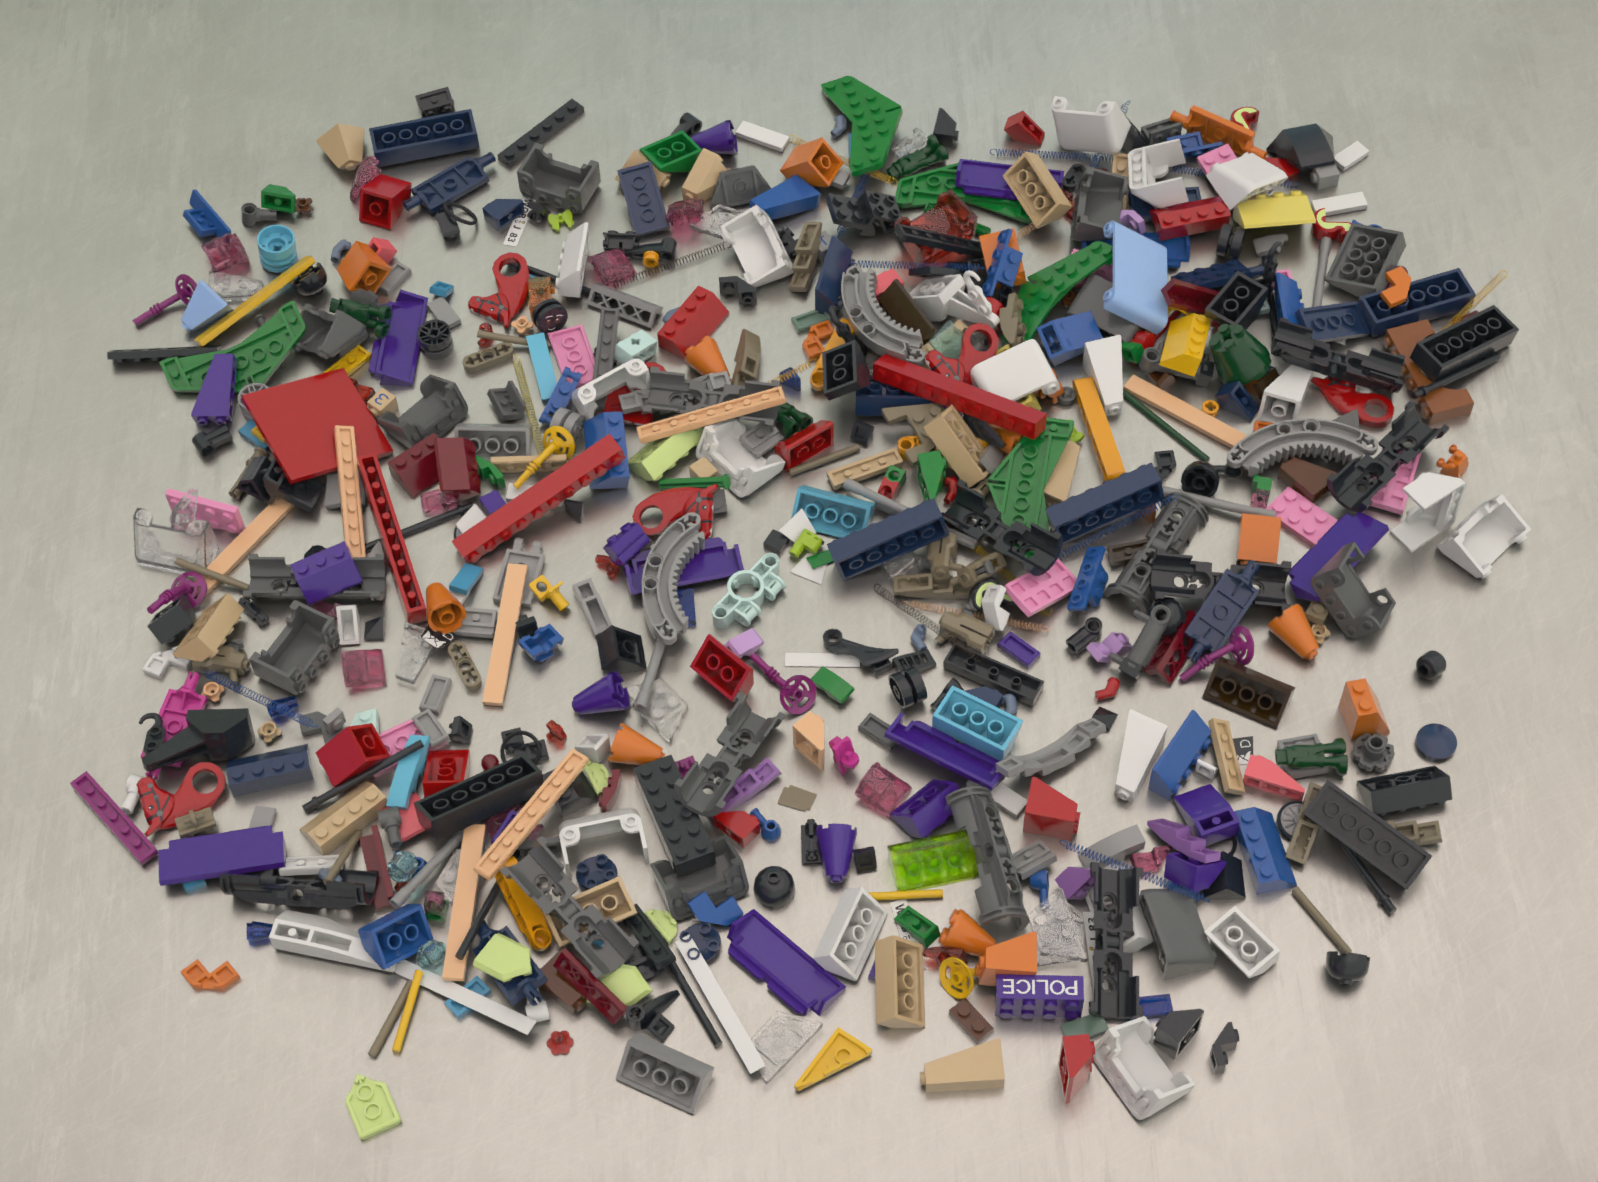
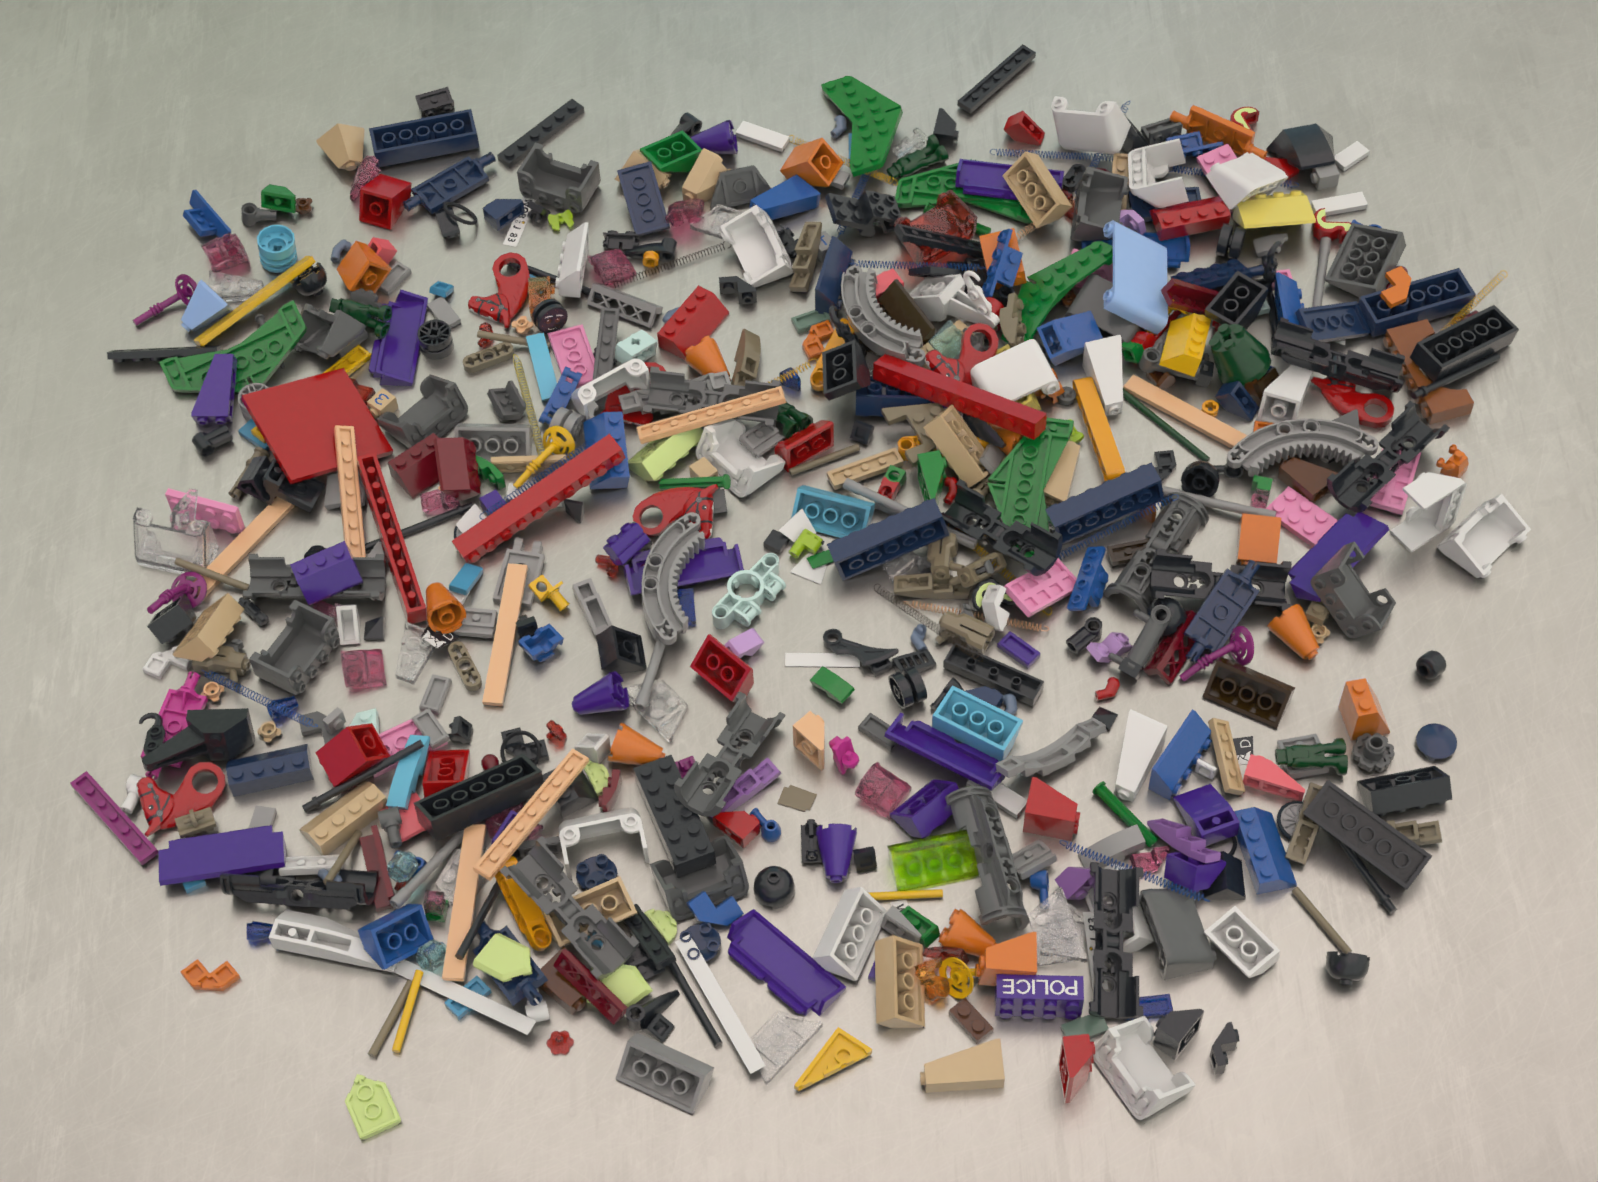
magenta dish [750,652,816,714] -> none
none -> blue piece [479,439,595,520]
none -> light grey slope [881,905,922,943]
none -> clear orange leg [914,957,950,1002]
none -> black plate [957,44,1036,114]
none -> green axle [1092,781,1158,847]

